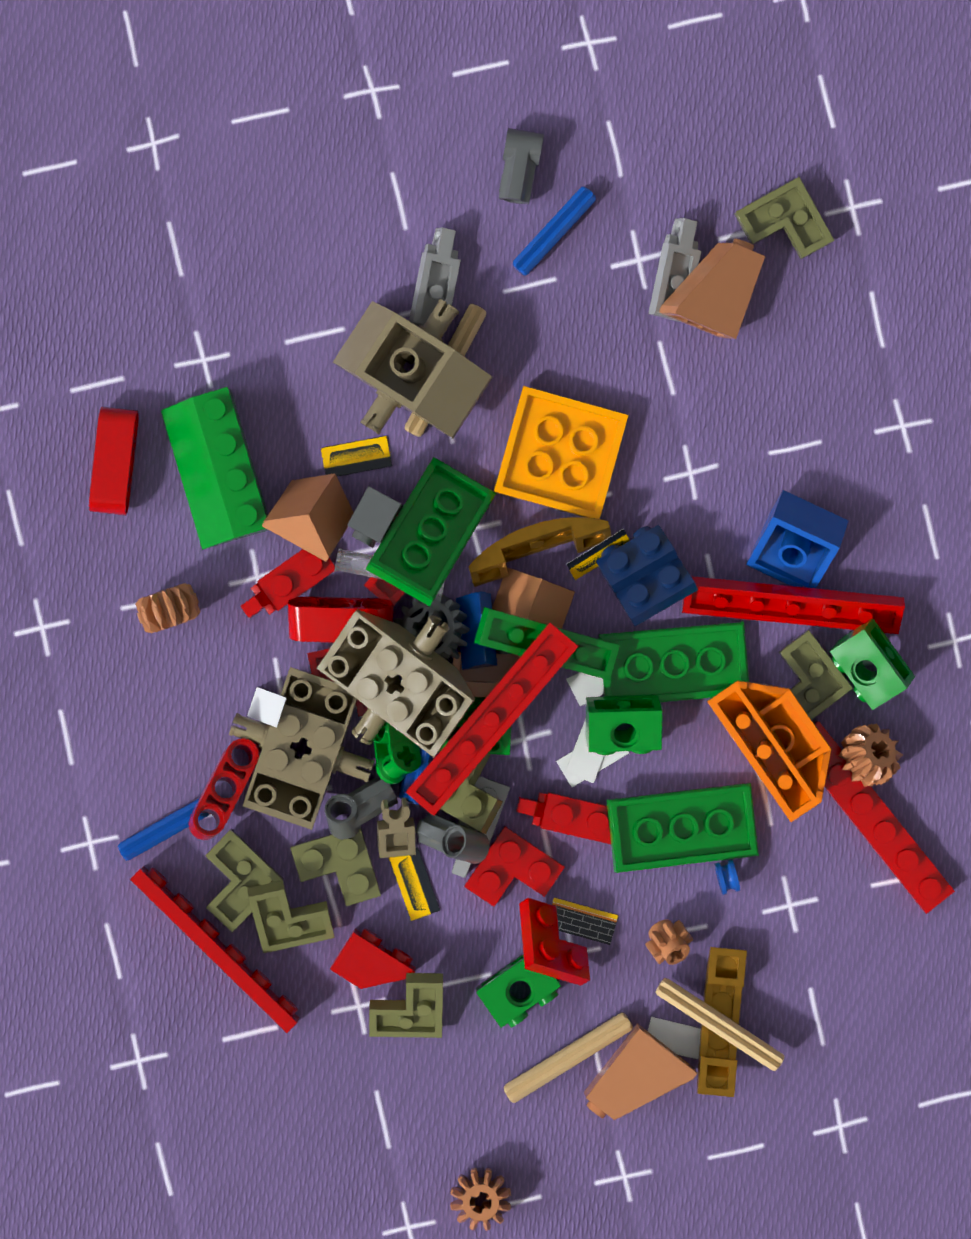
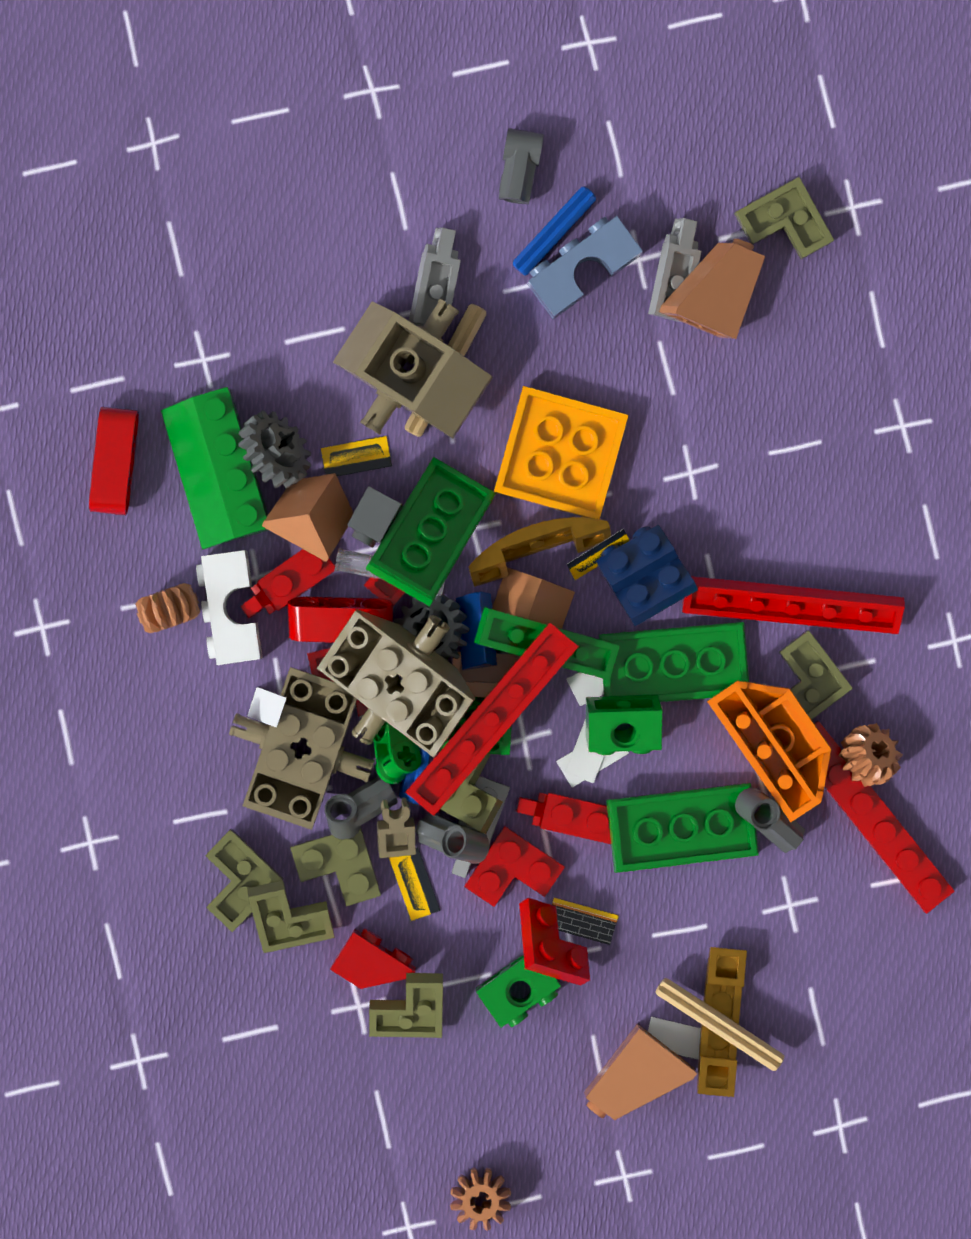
blue axle [118,798,211,861] -> none
red plate [130,866,299,1033] -> none
red beam [188,738,259,840] -> none
tan axle [504,1013,633,1103] -> none
nougat gear [645,919,693,965] -> none
blue bush [714,859,740,895] -> none
blue slope [746,490,849,589] -> none
brick [830,618,915,710] -> none
none -> white arch [196,550,263,665]
none -> dark grey gear [239,410,311,488]
none -> sand blue arch [527,216,643,320]
none -> dark grey piece [735,788,805,853]

